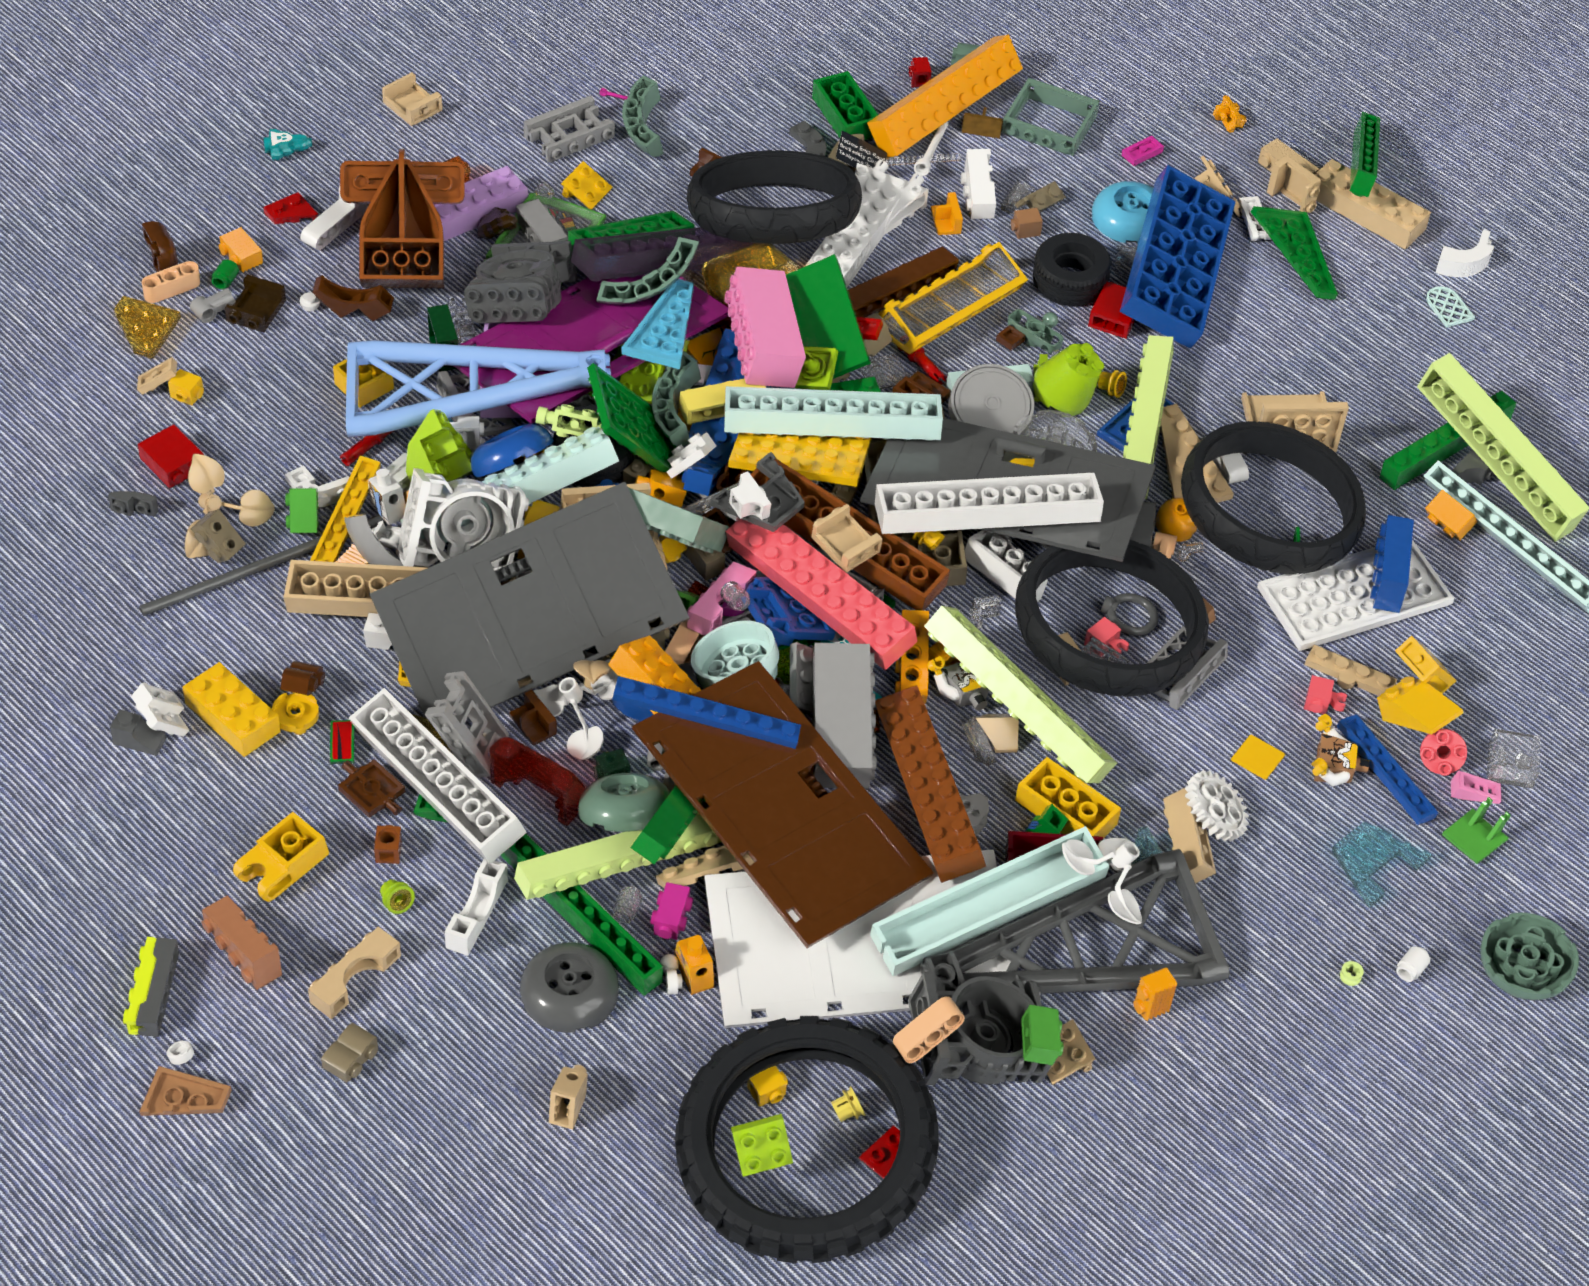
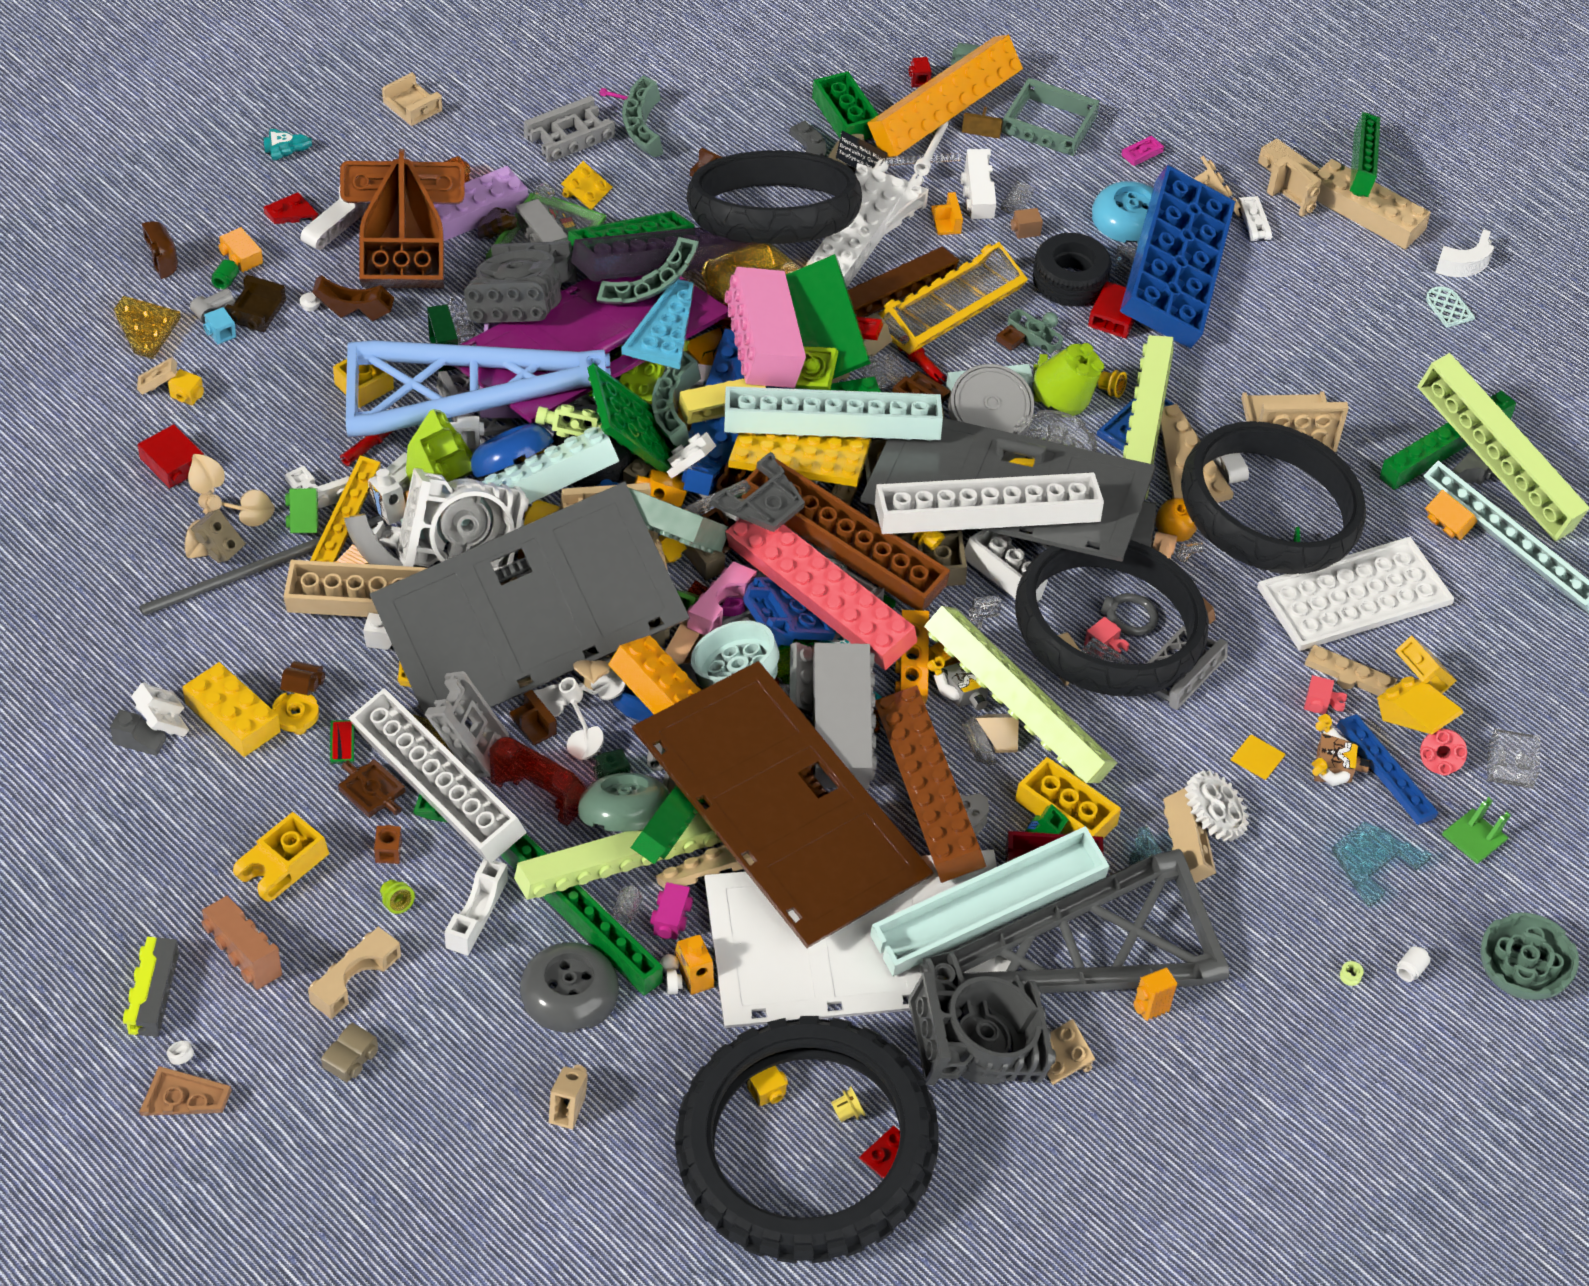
dark grey slope [108,491,159,517] -> none
light nougat beam [141,261,201,303] -> none
blue plate [612,676,801,749] -> none
clear brick [720,581,750,611] -> none
white brick [729,471,771,520] -> none
lime plate [731,1114,793,1177] -> none
tan panel [811,504,882,573] -> none
light nougat beam [893,997,965,1063] -> none
dark tan hinge [1015,181,1066,213] -> none
bright green brick [1021,1005,1064,1065] -> none
white plant [1062,838,1142,925] -> none
light orange hips [1213,95,1247,133] -> none
green wing [1251,206,1338,300] -> none
blue brick [1370,515,1414,613] -> none
bright pink slope [1451,771,1501,804] -> none
none -> medium azure brick [203,307,236,345]

